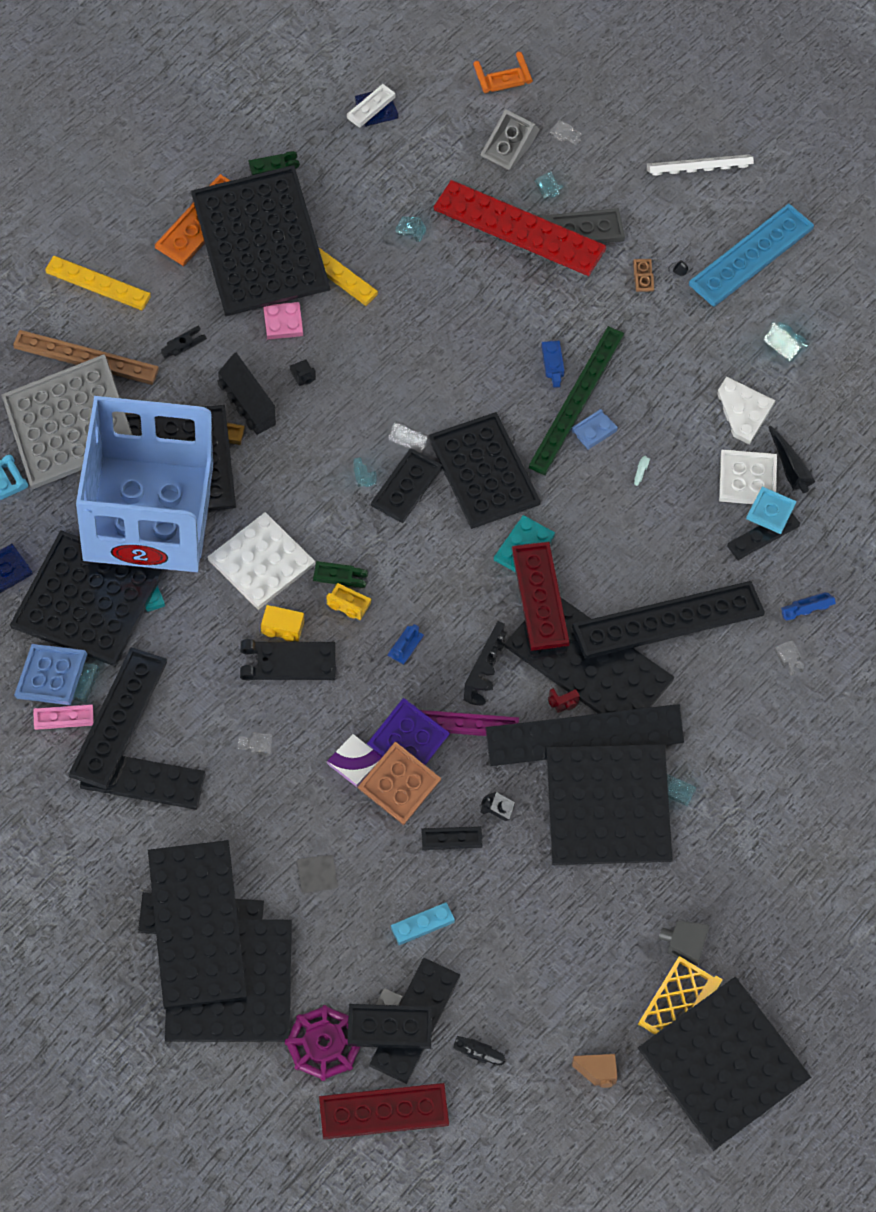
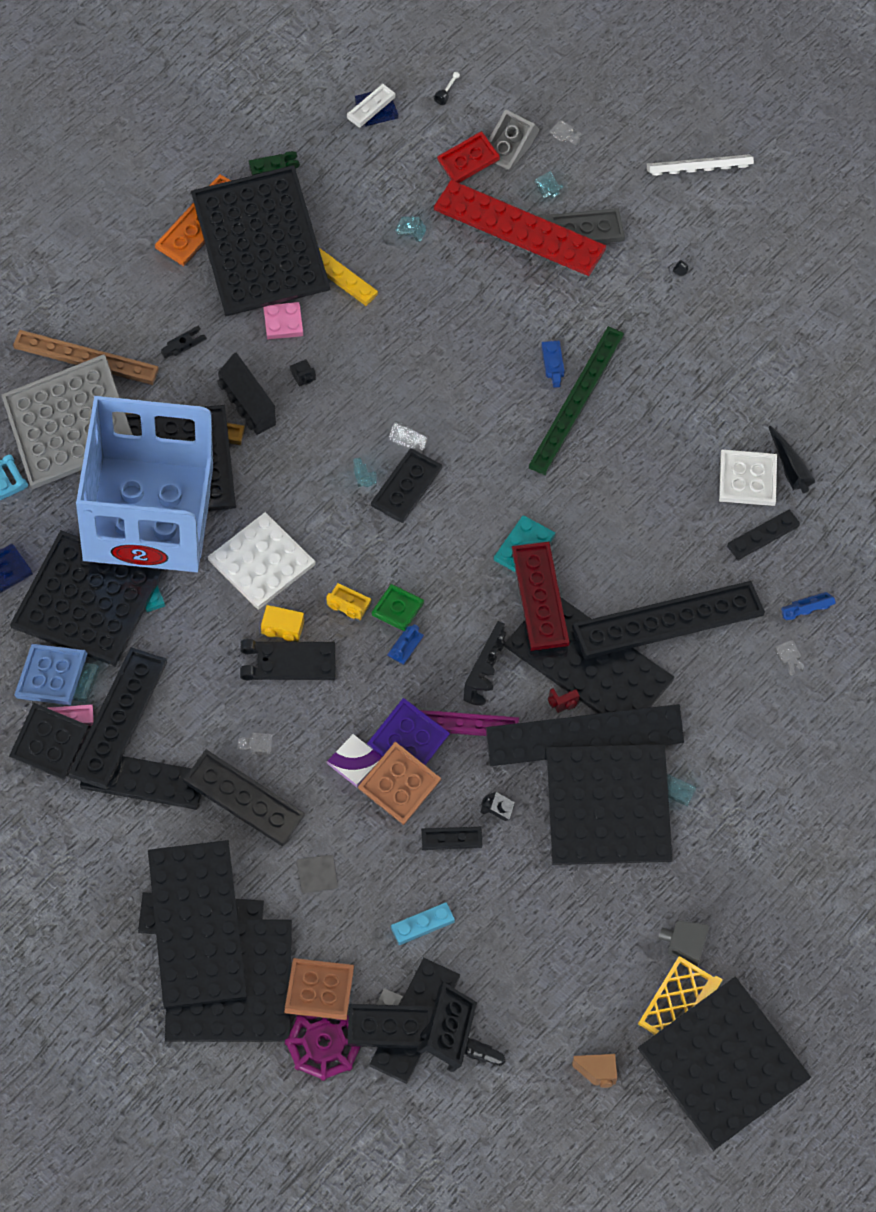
yellow plate [45,256,151,311] -> none
dark green hinge [313,561,369,588] -> none
dark red plate [319,1083,449,1139] -> none
black plate [428,412,541,529] -> none
orange plate [473,52,533,93] -> none
medium blue plate [572,409,618,450] -> none
medium nougat slope [633,259,654,292] -> none
light aqua piece [634,456,650,486] -> none
dark azure plate [689,203,814,307] -> none
white plate [717,376,775,445] -> none
medium azure plate [746,486,797,534] -> none
clear light blue bracket [763,321,809,362] -> none
none -> black plate [9,703,89,780]
none -> black plate [183,749,305,847]
none -> nougat plate [285,958,354,1020]
none -> green plate [372,584,424,632]
none -> black hinge [416,982,477,1072]
none -> black hinge [434,72,460,105]
none -> red plate [437,131,500,183]

